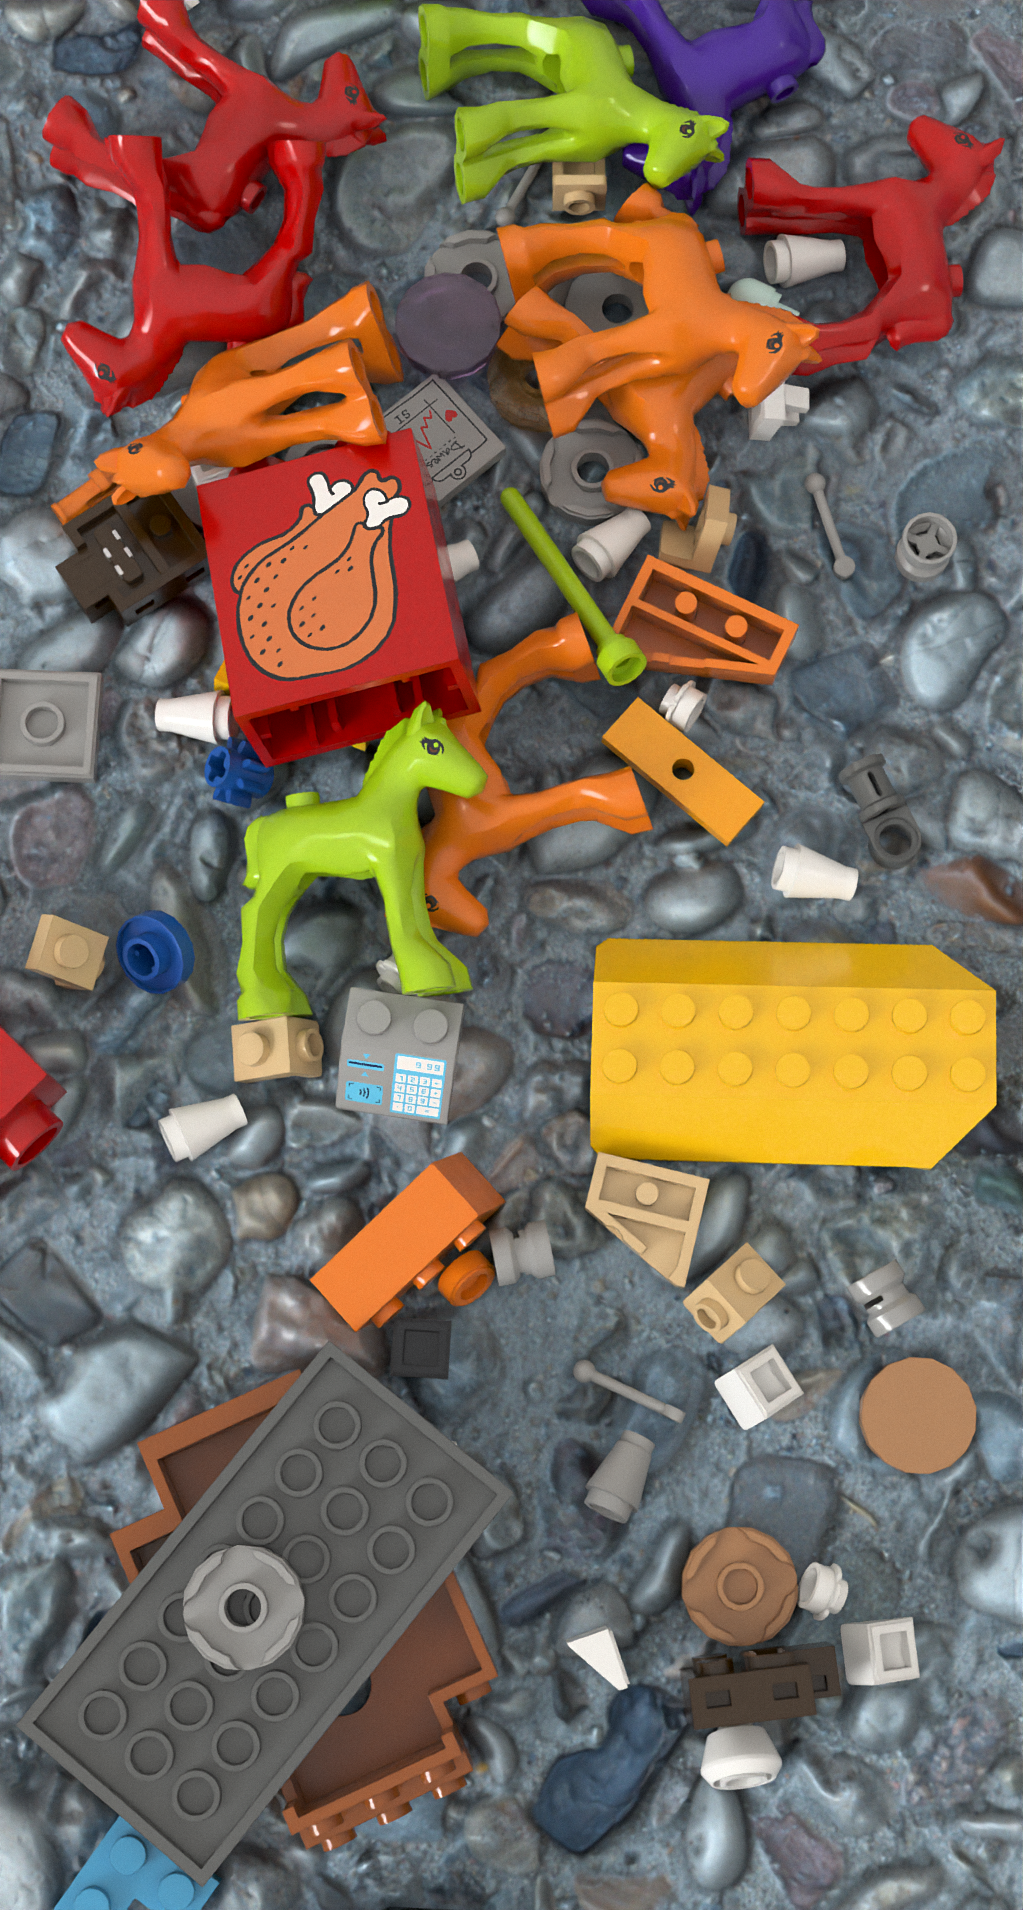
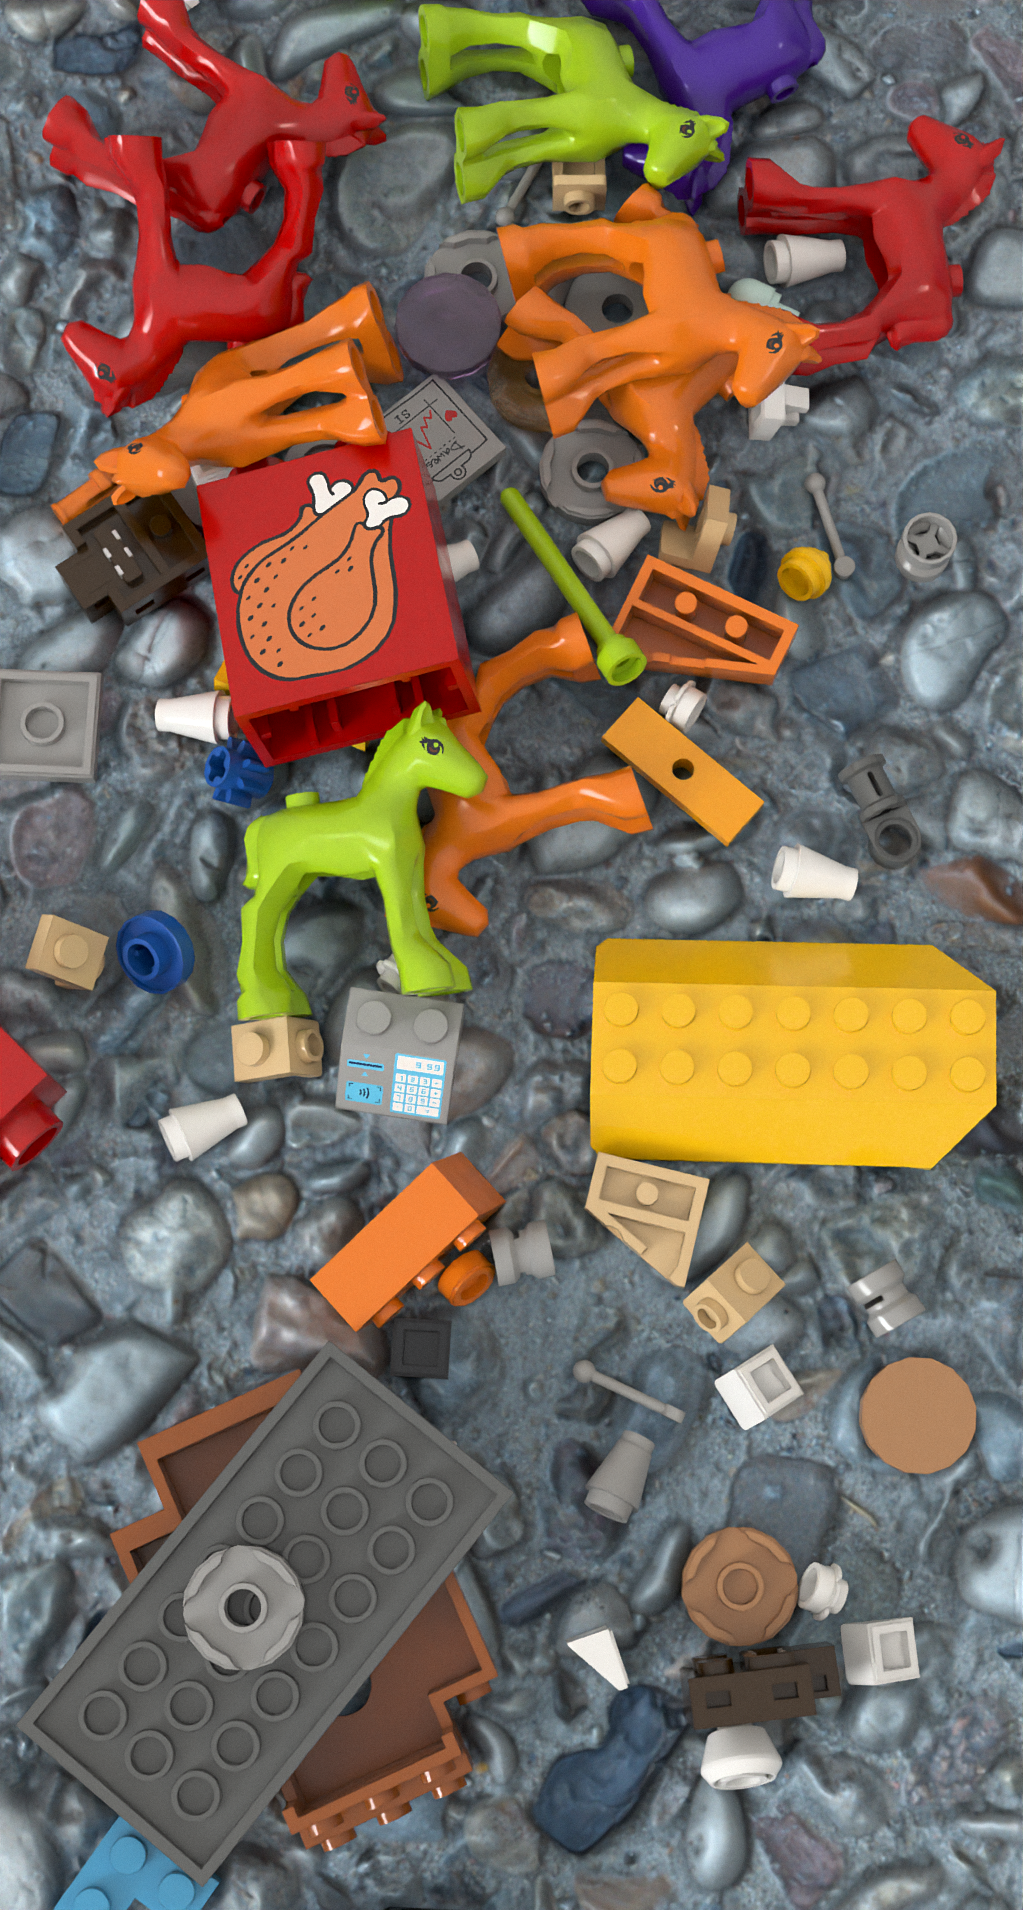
none -> yellow plate [777,546,832,601]

